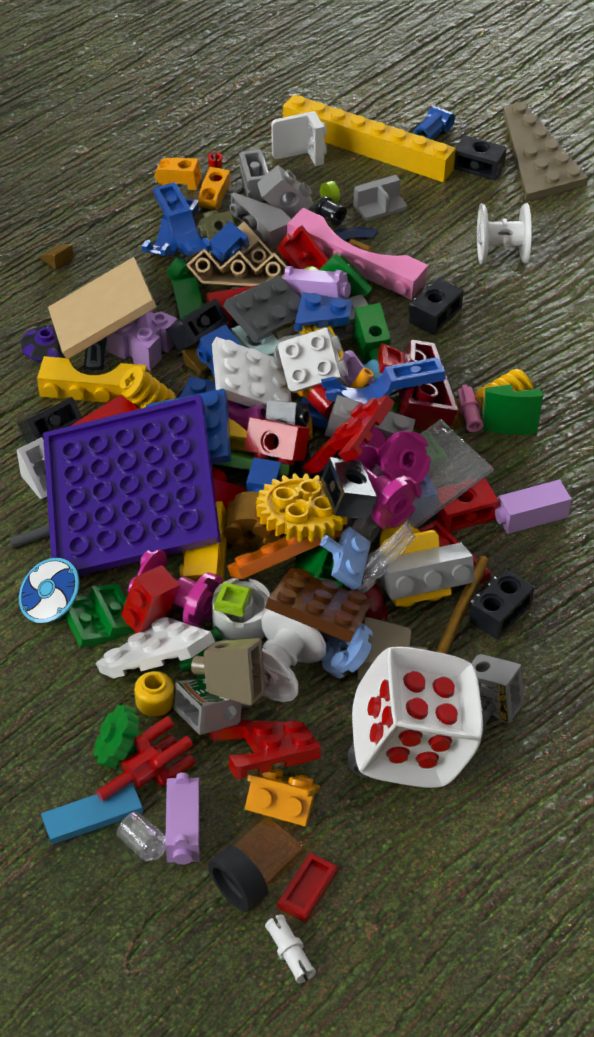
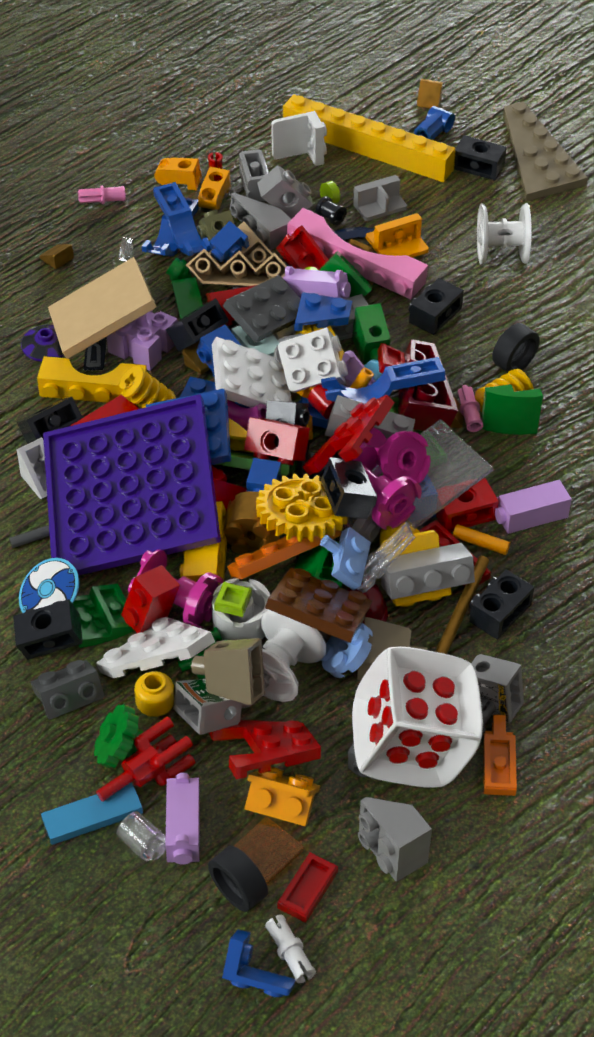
none -> black brick [13,599,83,660]
none -> dark grey bracket [31,660,104,719]
none -> bright pink axle [78,185,126,204]
none -> clear tile [119,237,134,262]
none -> blue bracket [222,929,296,997]
none -> light grey slope [358,797,432,882]
none -> light orange bracket [366,213,429,258]
none -> pearl gold slope [417,79,443,109]
none -> light orange piece [453,524,510,555]
none -> orange hinge [483,715,517,796]
none -> black tyre [492,323,540,373]

